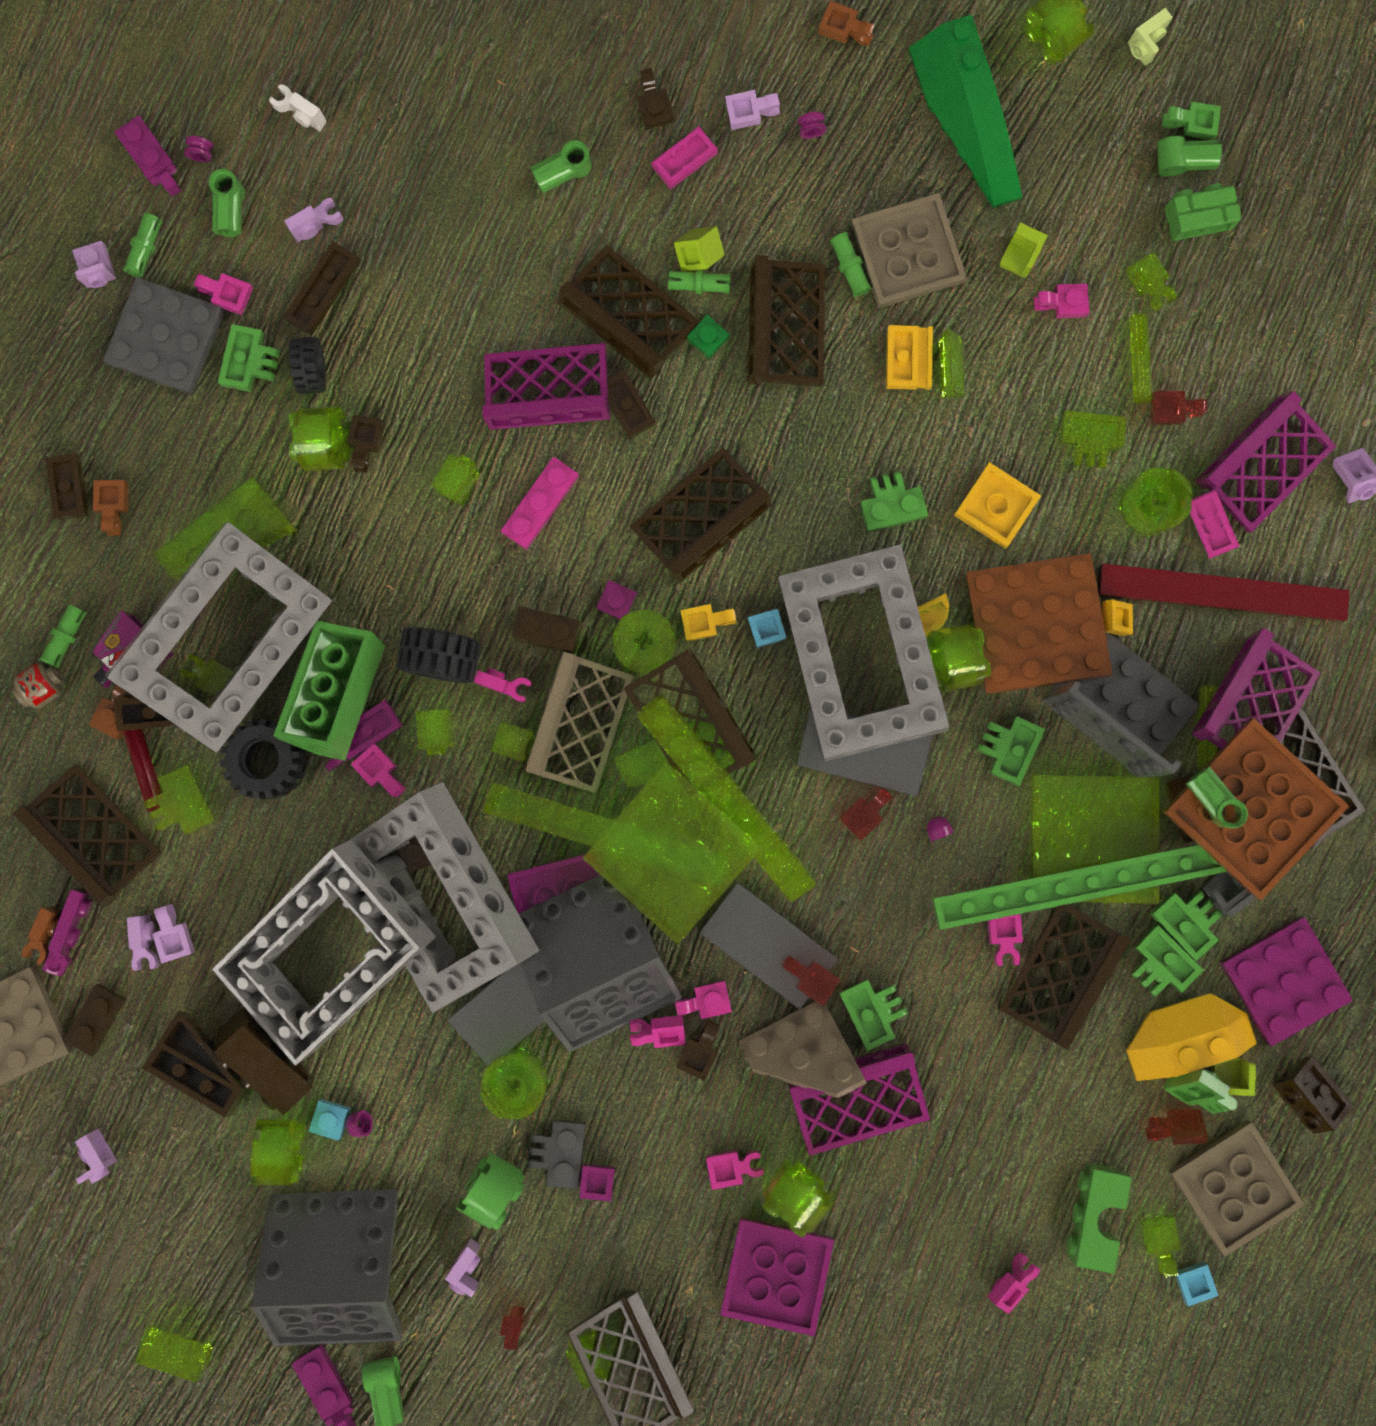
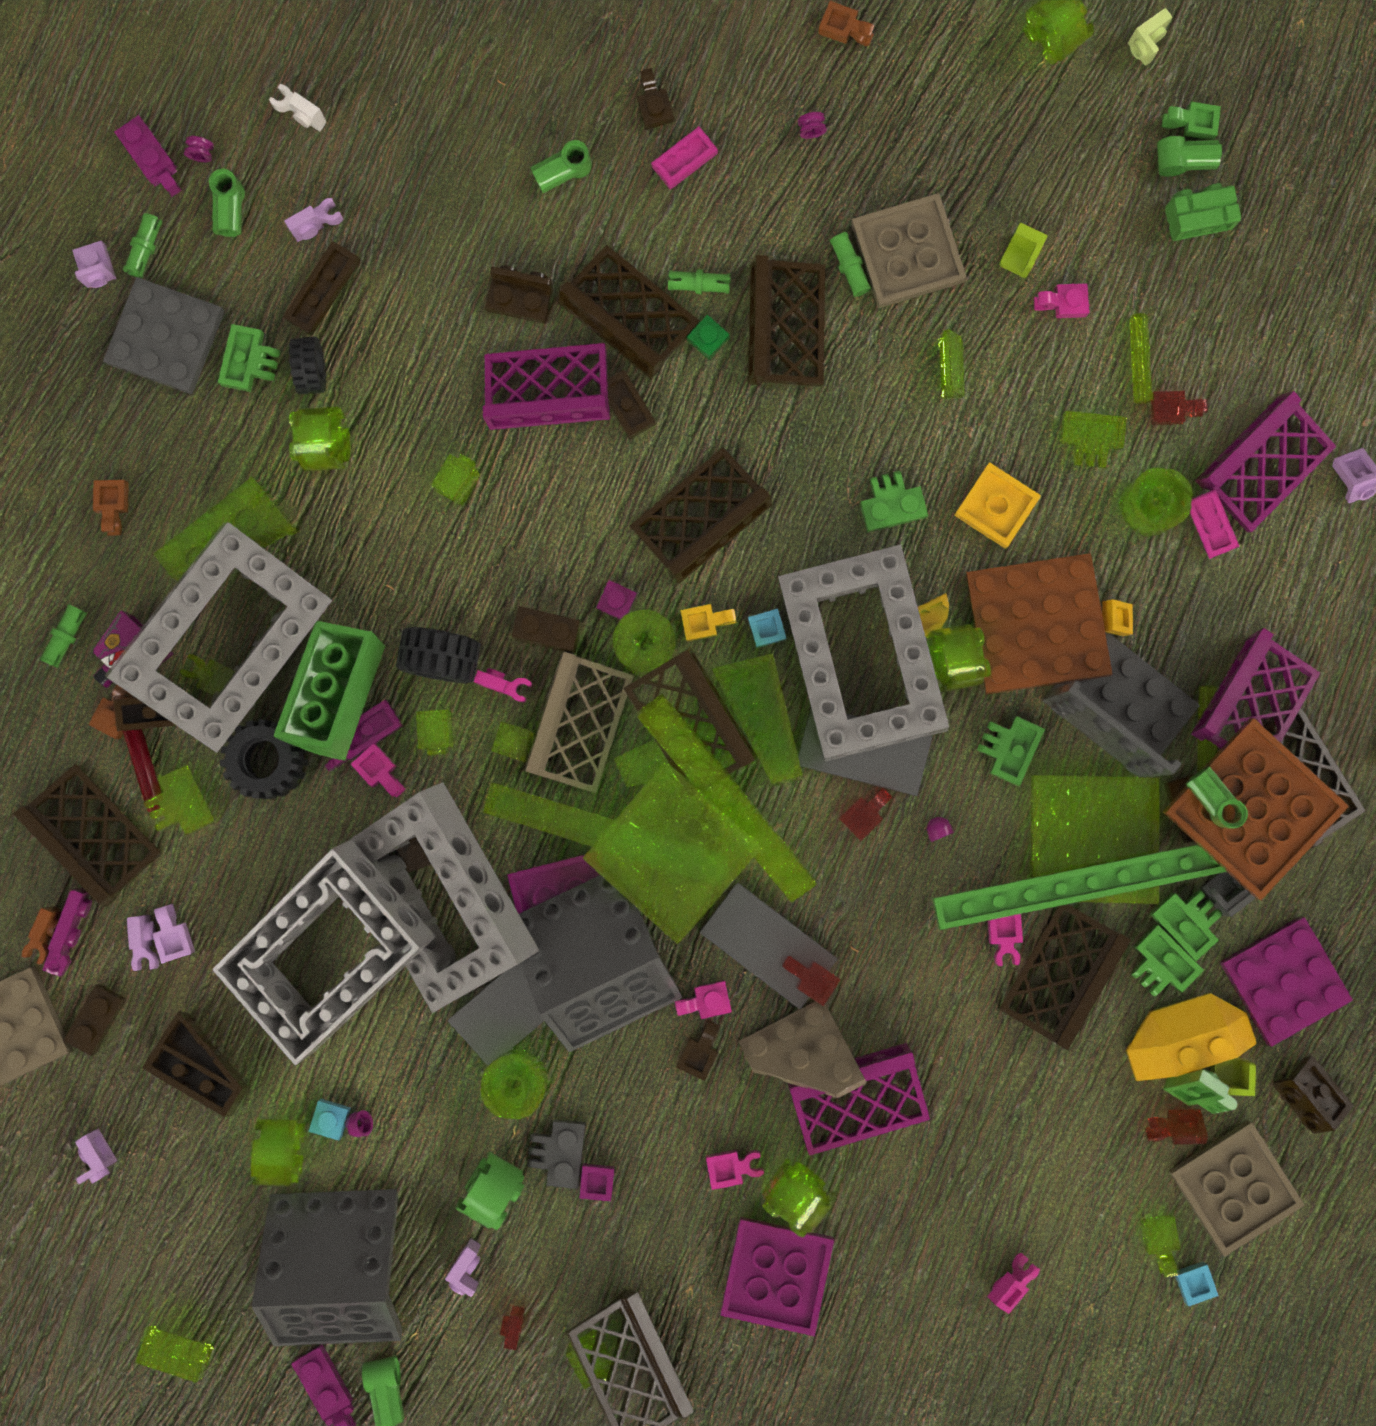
dark tan head [12,663,63,709] -> none
dark brown plate [45,453,88,520] -> none
dark pink plate [194,273,253,316] -> none
dark brown wedge [214,1006,313,1115] -> none
dark brown plate [346,414,385,474] -> none
dark pink plate [500,456,579,551] -> none
dark pink plate [629,1015,686,1048] -> none
lime panel [673,226,724,272] -> none
lavender plate [725,90,780,130] -> none
bright green hinge [839,979,908,1051] -> none
yellow plate [886,325,933,390] -> none
green wedge [908,15,1022,208] -> none
bright green arch [1066,1163,1132,1274] -> none
dark red tile [1098,564,1350,622] -> none
clear neon green plate [1125,252,1177,311] -> none
none -> dark brown bracket [485,265,554,324]
none -> clear neon green wedge [712,653,804,787]

